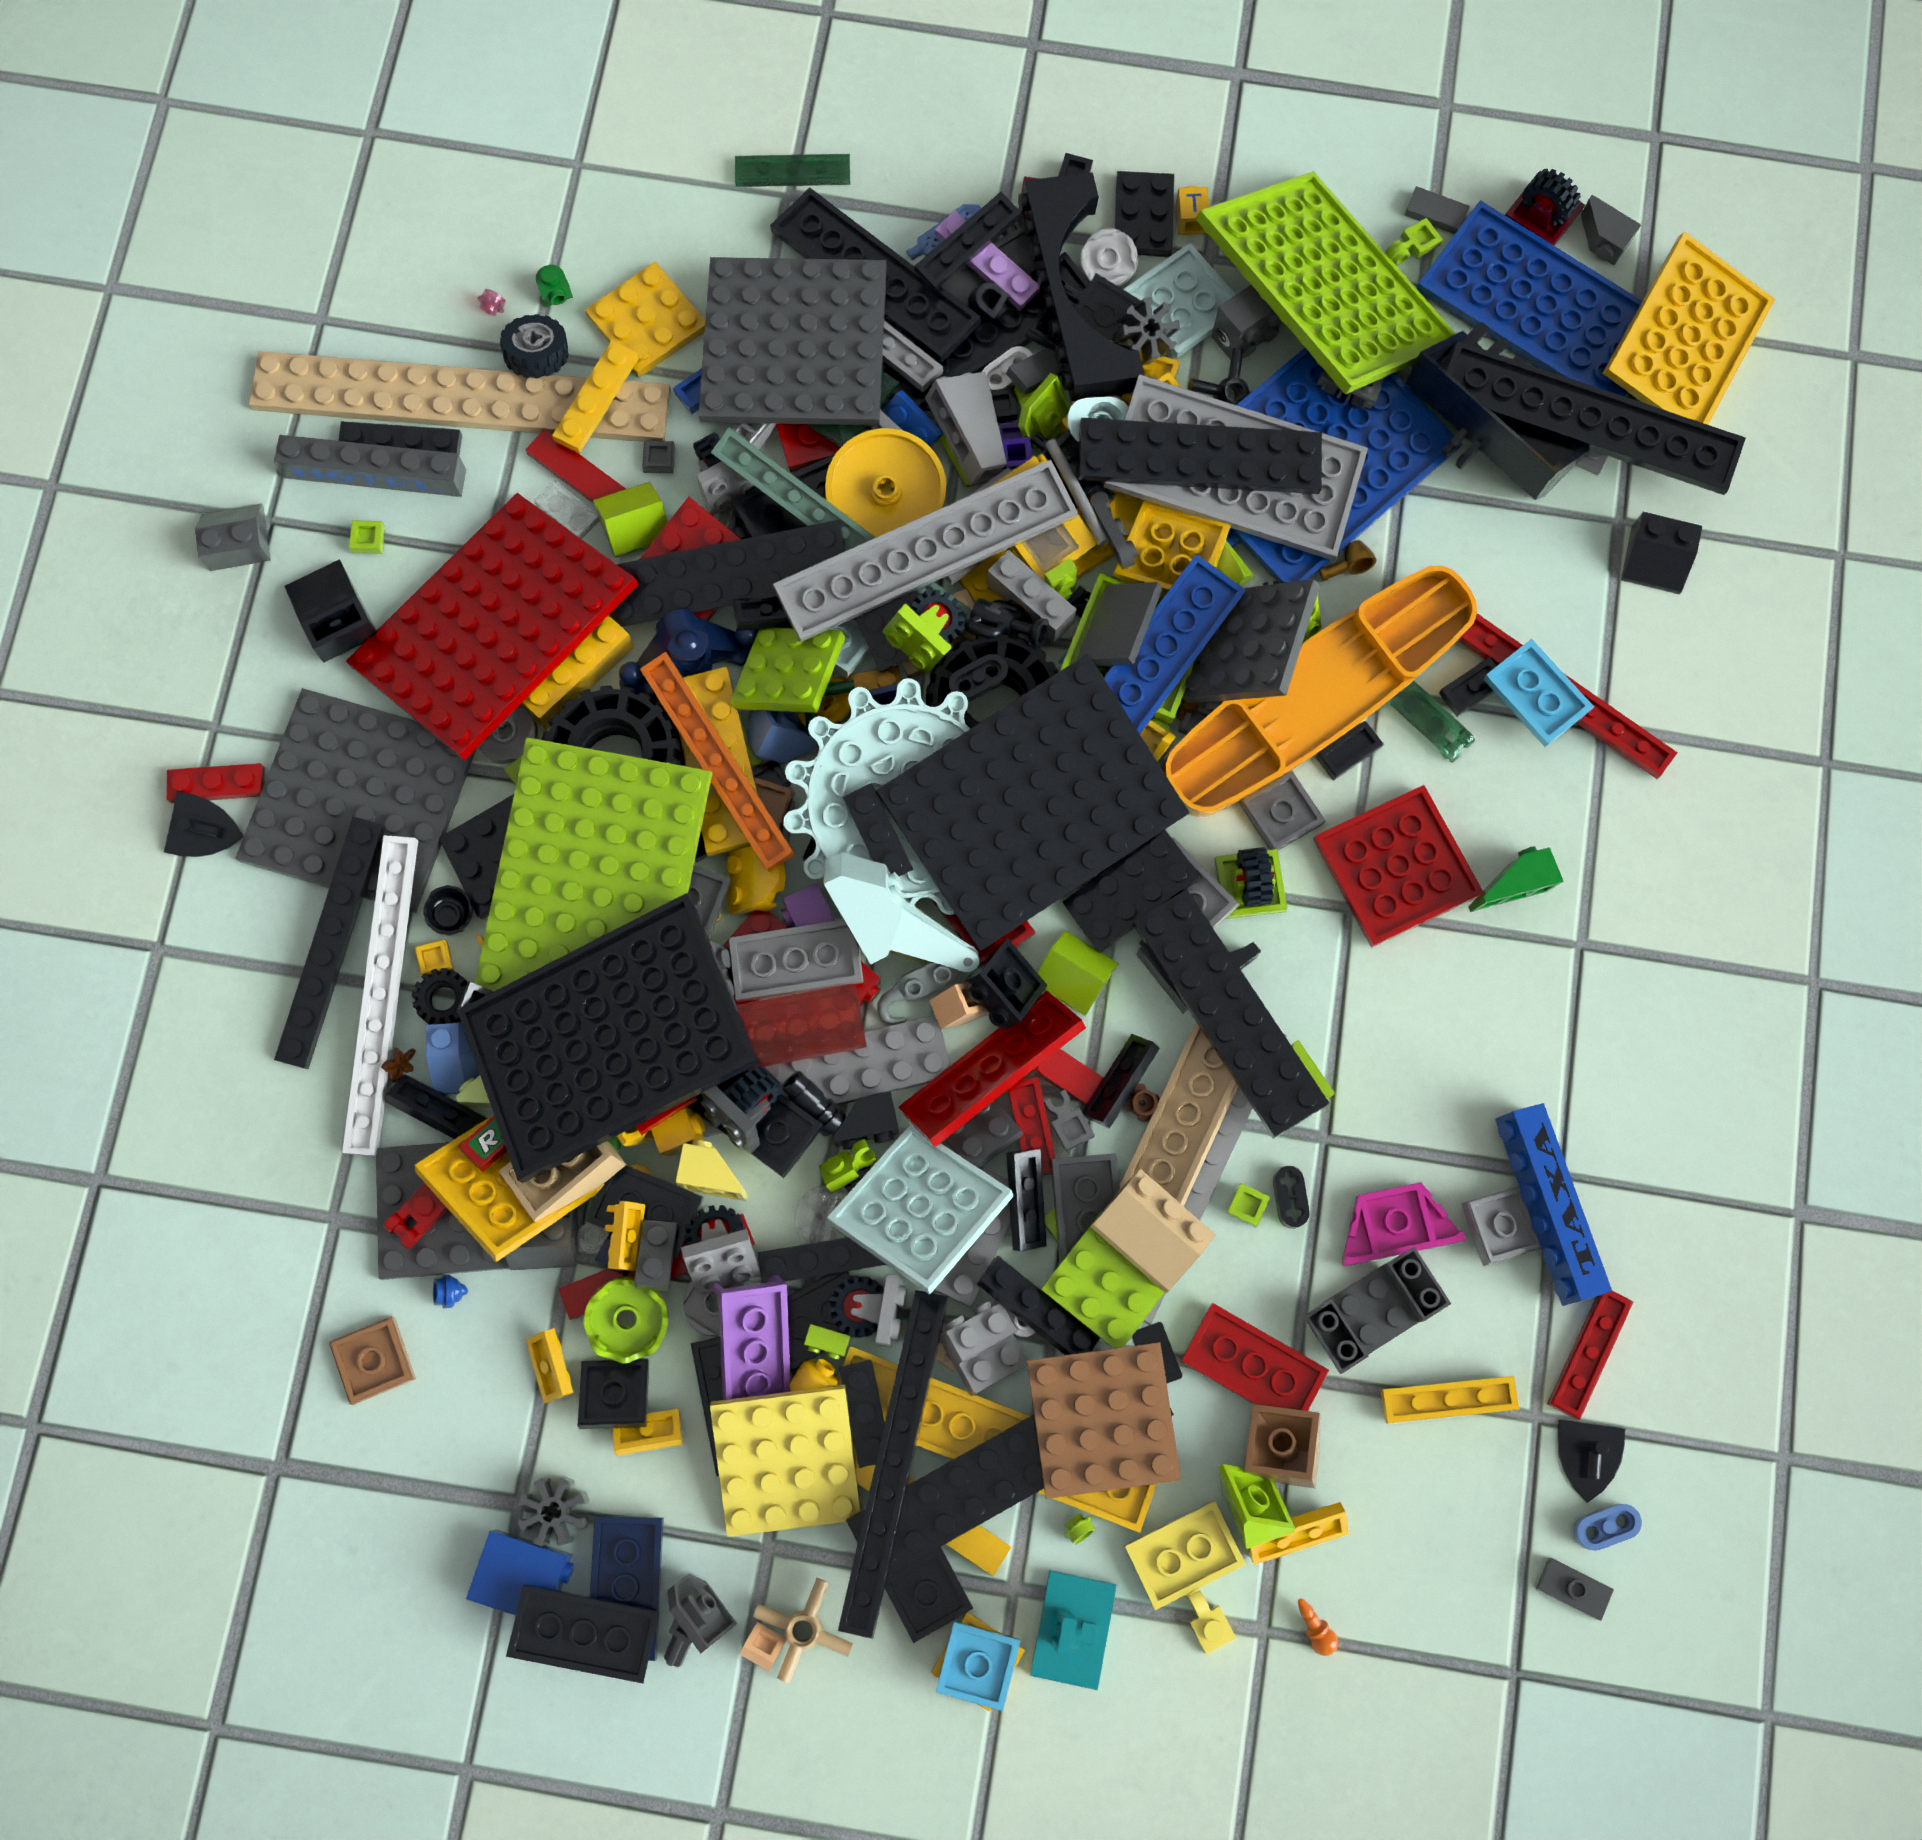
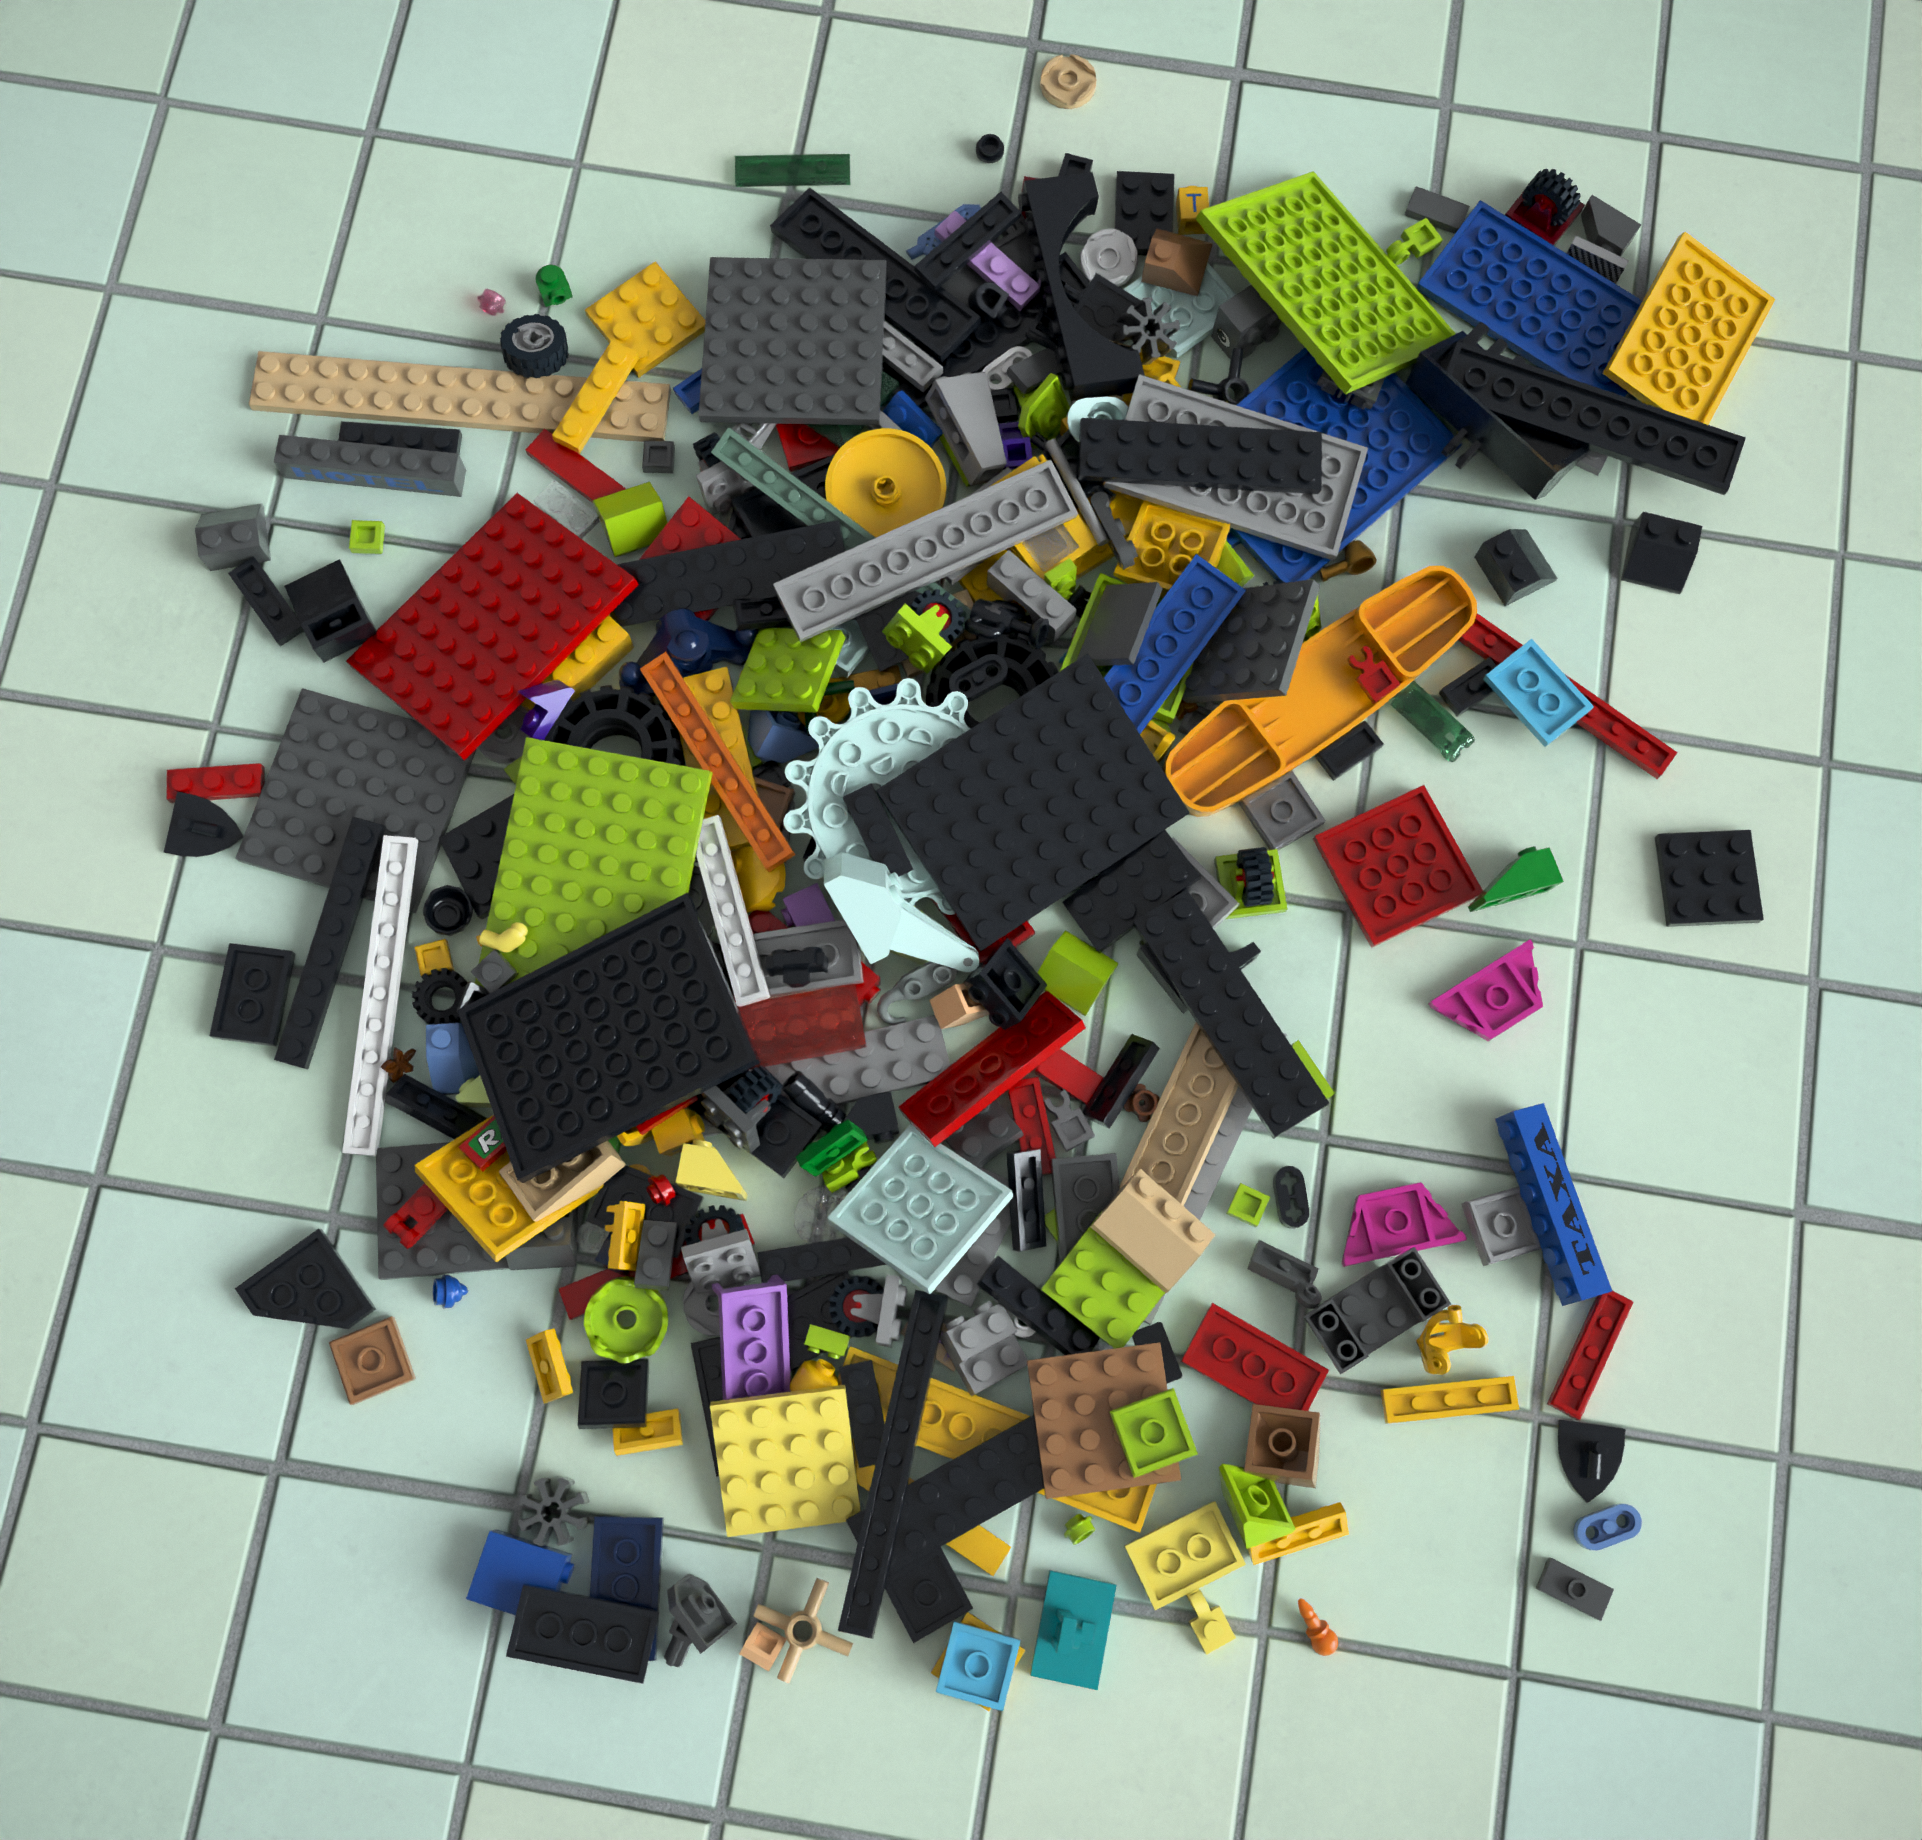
none -> black plate [209,943,296,1047]
none -> black plate [228,557,304,647]
none -> black plate [235,1228,376,1329]
none -> dark grey plate [471,950,519,993]
none -> light yellow arm [479,922,528,953]
none -> dark purple slope [518,679,575,740]
none -> red plate [646,1174,676,1206]
none -> white plate [696,815,770,1007]
none -> black piece [766,947,828,988]
none -> green plate [796,1119,868,1177]
none -> black plate [976,134,1004,163]
none -> tan tile [1040,54,1097,109]
none -> lime tile [1109,1388,1198,1478]
none -> medium nougat slope [1141,229,1213,296]
none -> dark grey hinge [1247,1240,1322,1309]
none -> red plate [1347,645,1401,704]
none -> yellow helmet [1416,1305,1488,1375]
none -> dark pink wing [1428,939,1543,1041]
none -> black slope [1474,529,1558,606]
none -> light grey tile [1567,236,1628,284]
none -> black plate [1655,830,1764,927]

